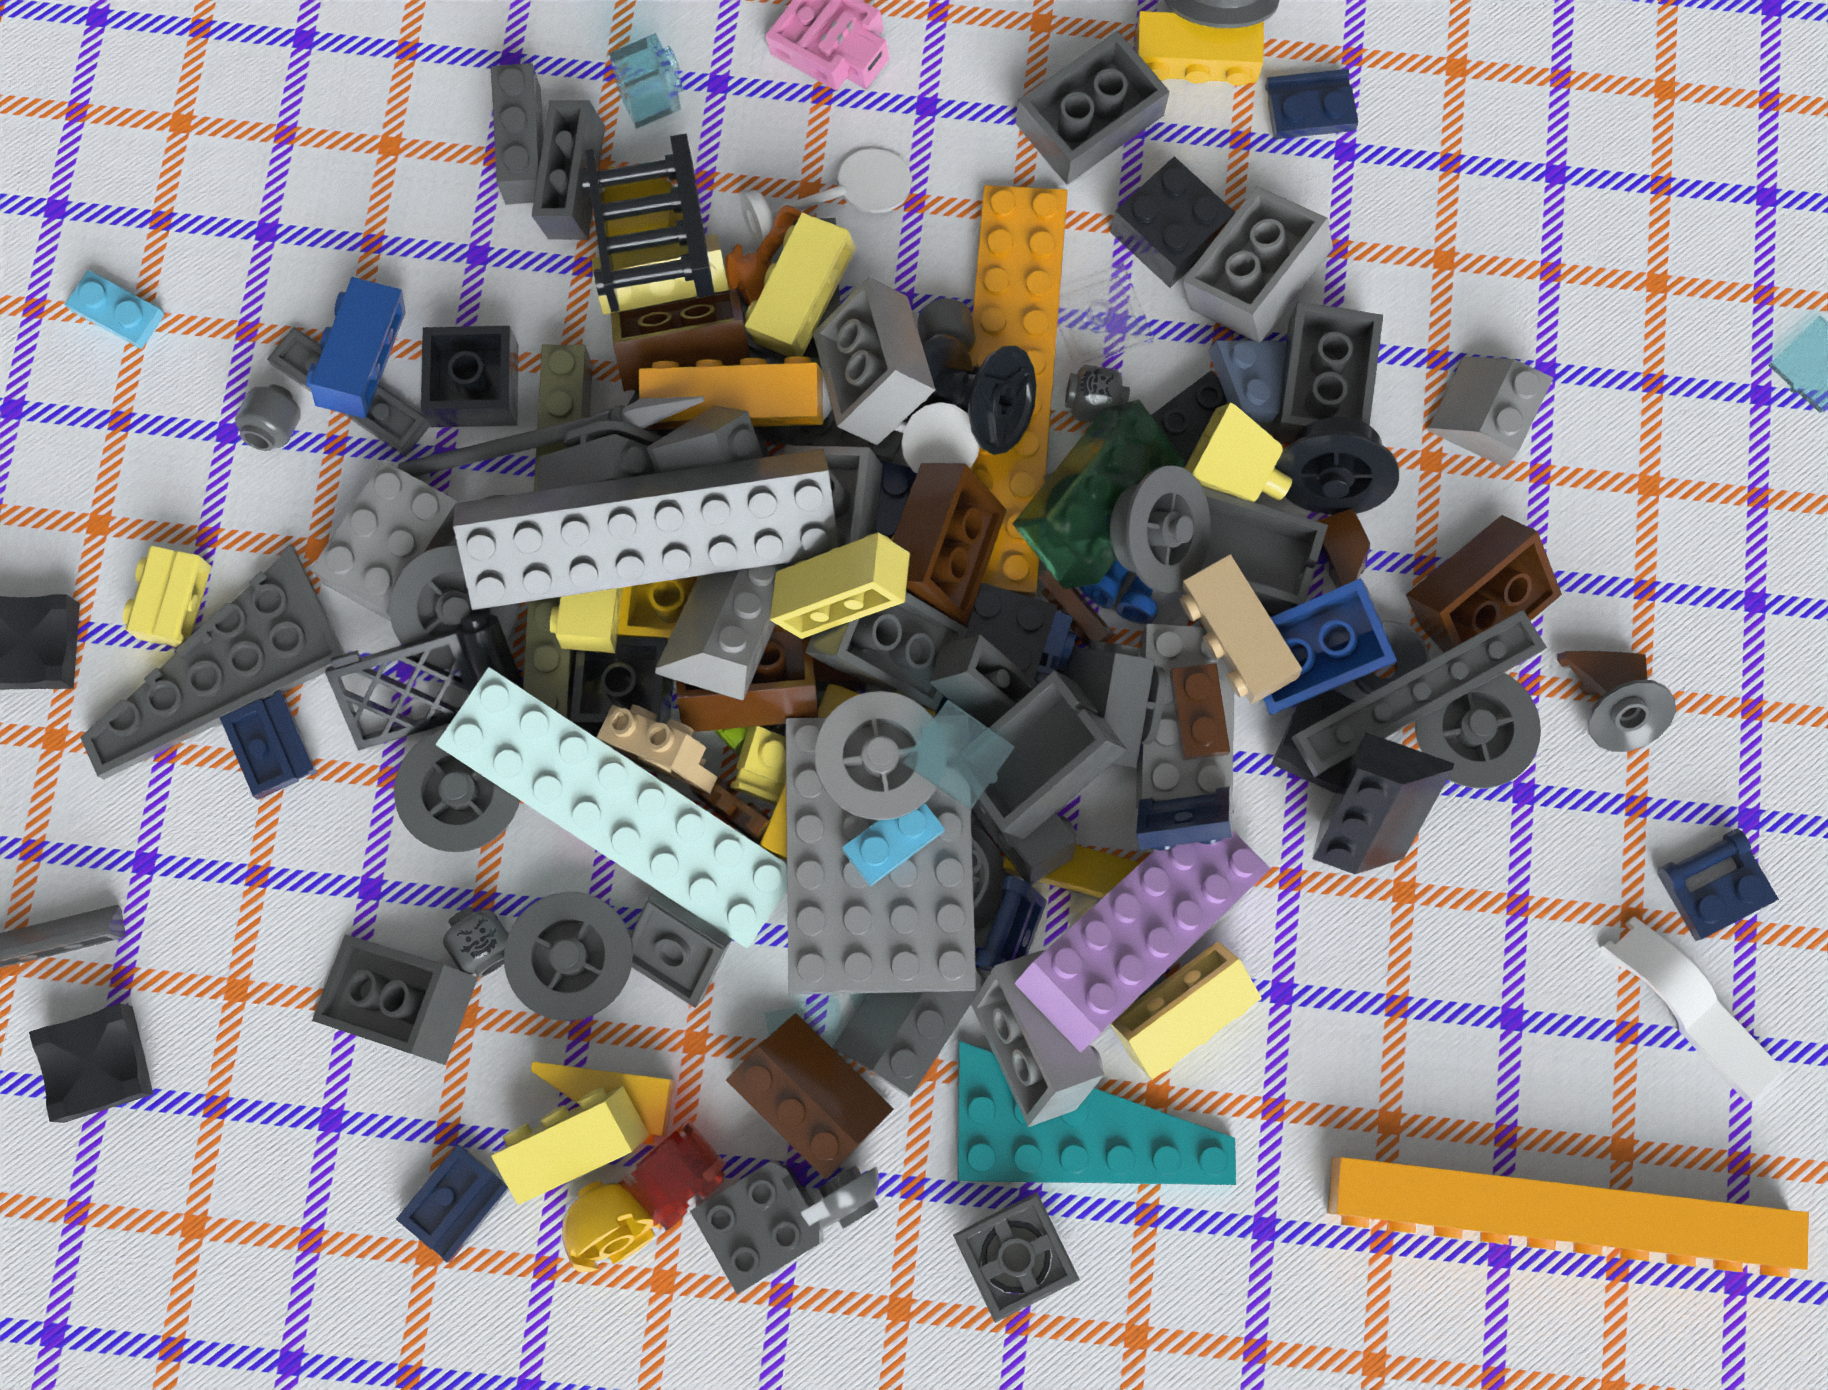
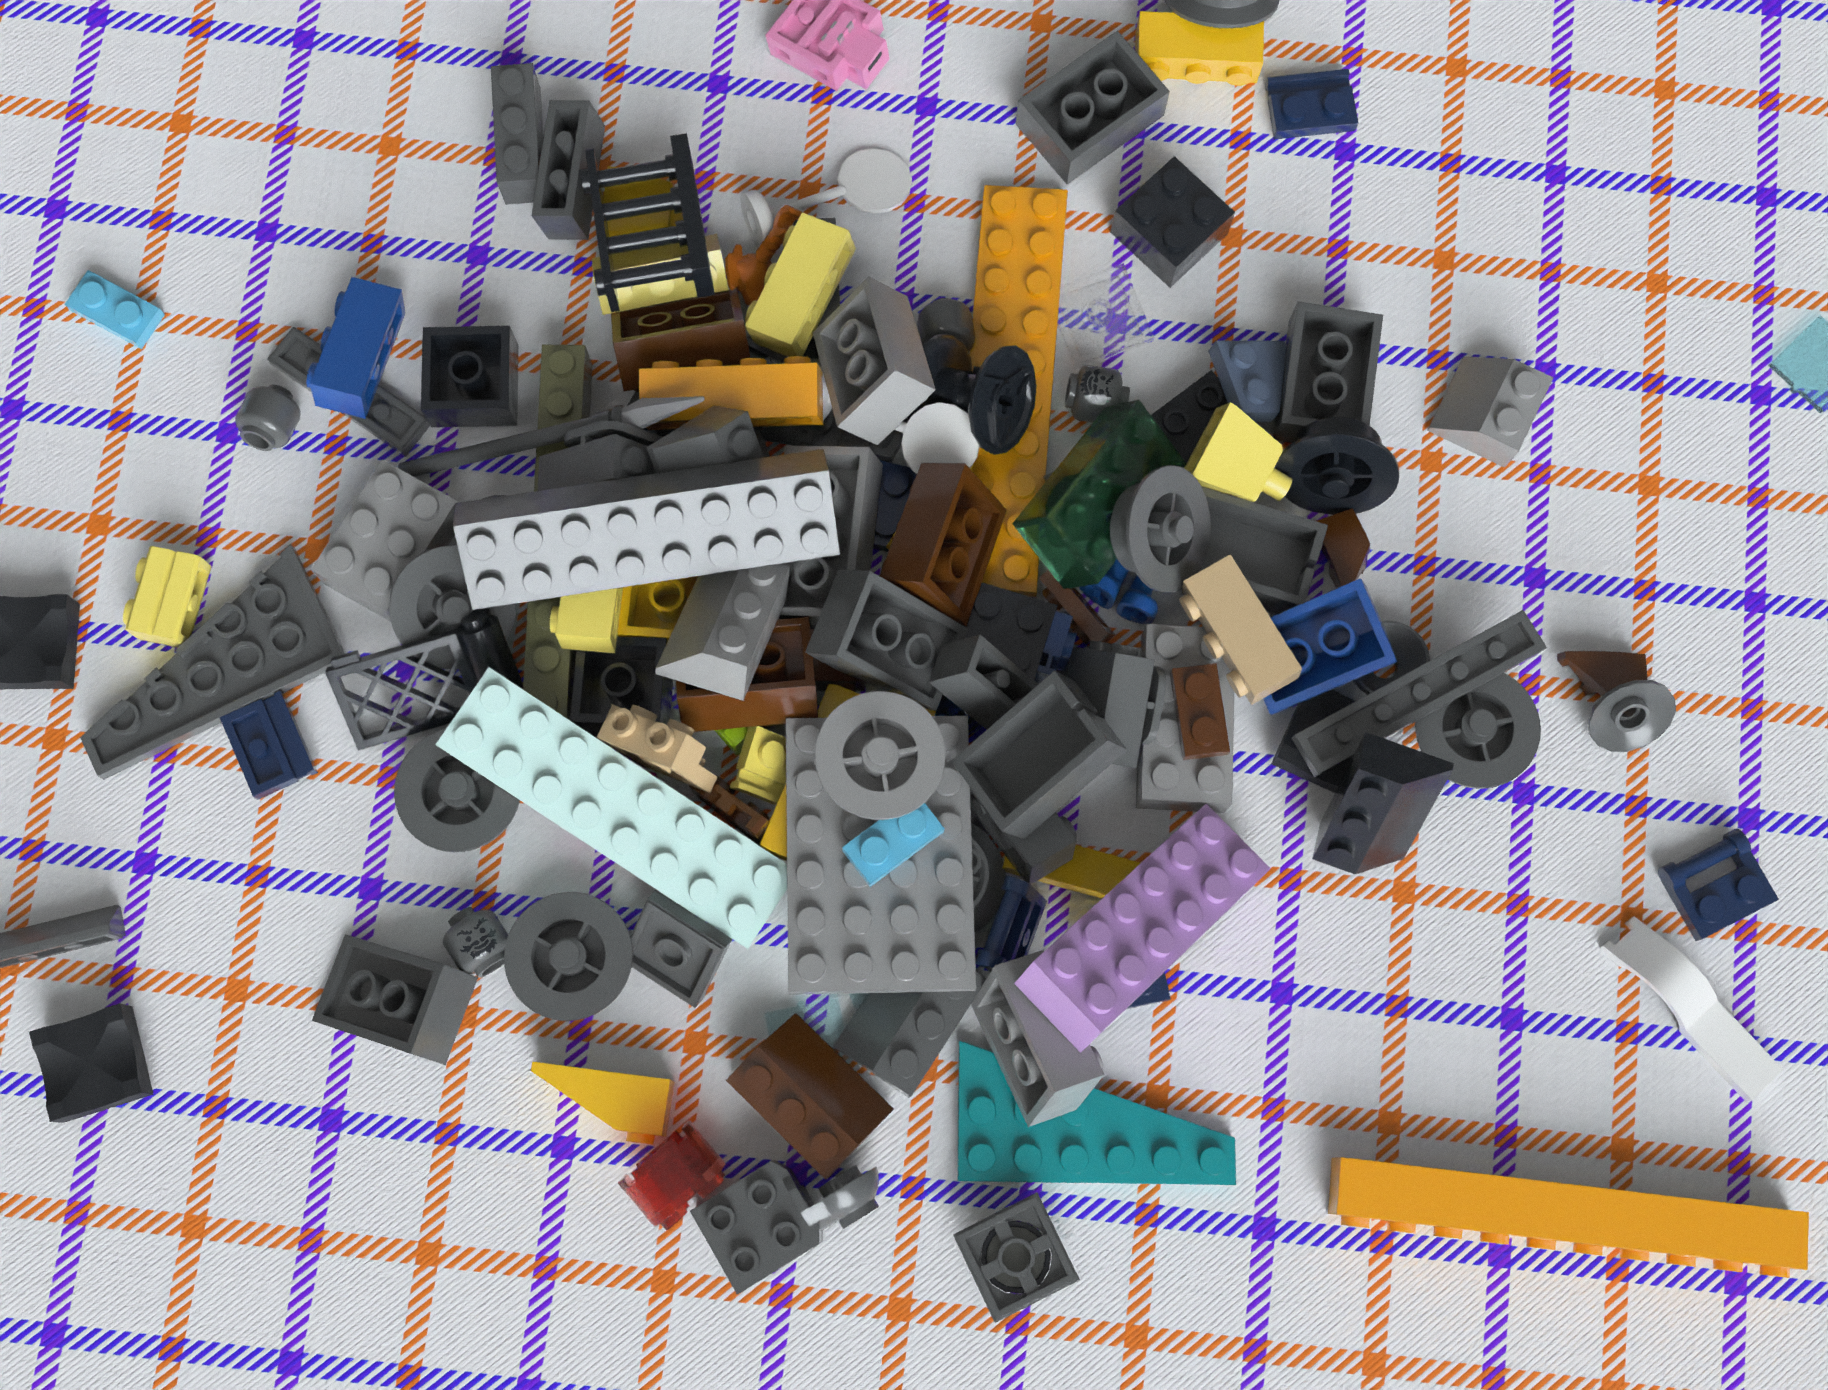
dark blue plate [396,1144,509,1263] -> none
light yellow brick [491,1086,649,1205] -> none
yellow cylinder [562,1181,660,1272] -> none
clear light blue brick [609,33,684,129] -> none
light yellow brick [770,532,910,639] -> none
clear light blue piece [903,700,1015,810] -> none
light yellow brick [1110,941,1262,1080] -> none
dark blue plate [1136,786,1234,851] -> none
light grey brick [1182,186,1333,343] -> none
reddish brown slope [1406,515,1562,653] -> none

